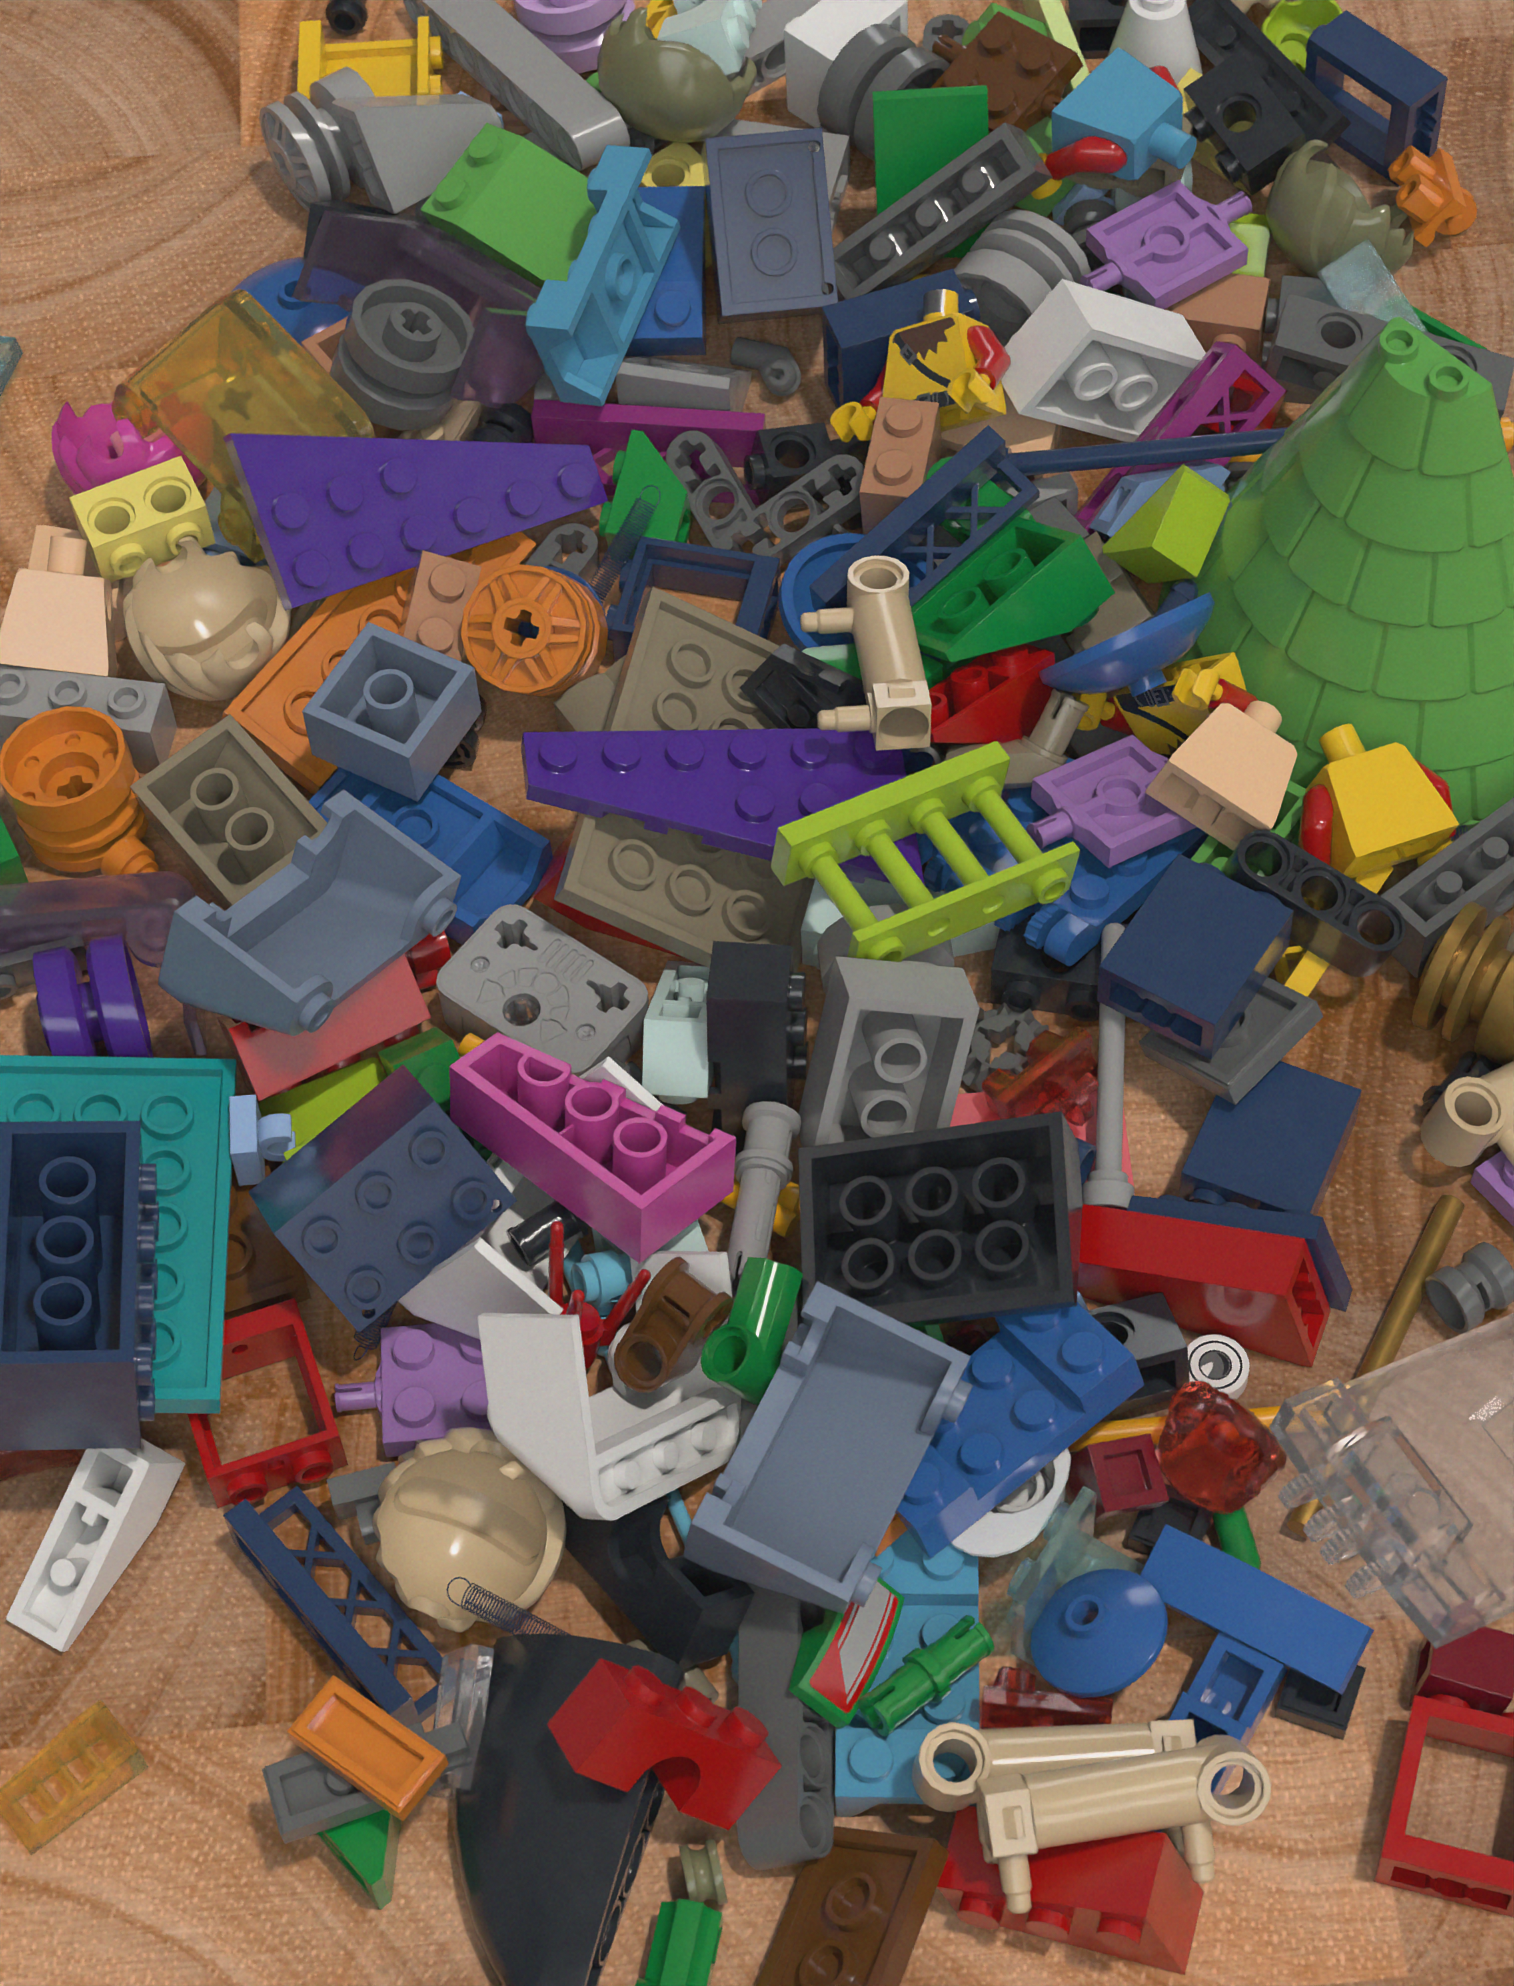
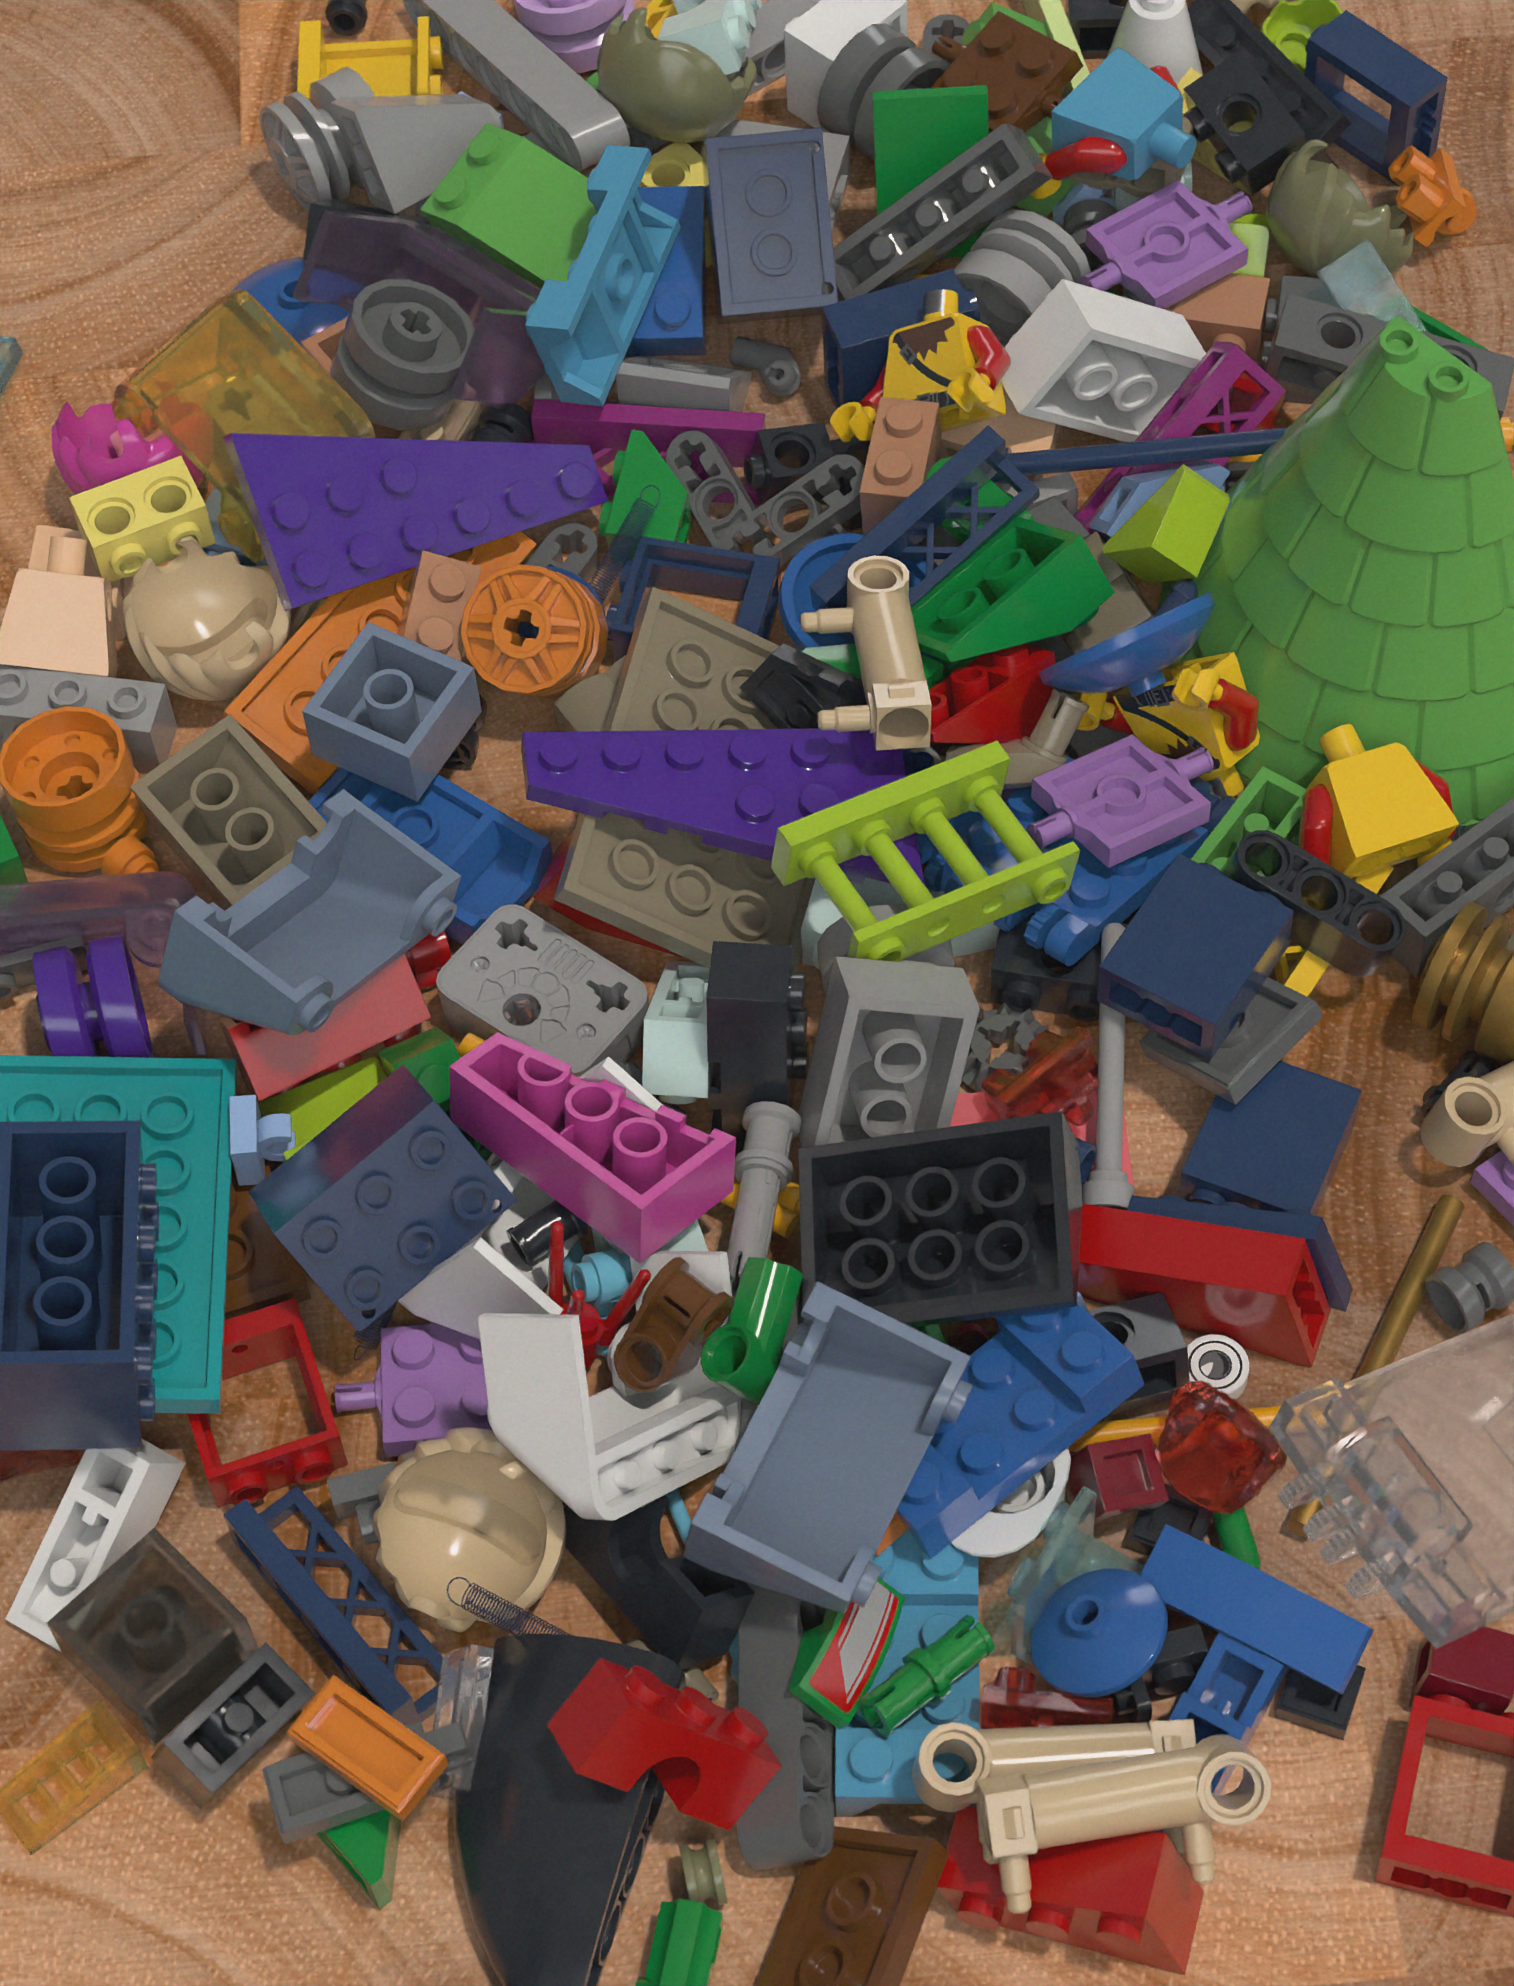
light nougat torso [1145,701,1298,851] -> none
none -> clear smoke brick [47,1528,259,1747]
none -> black brick [151,1642,316,1809]
none -> black bracket [1109,1624,1208,1724]

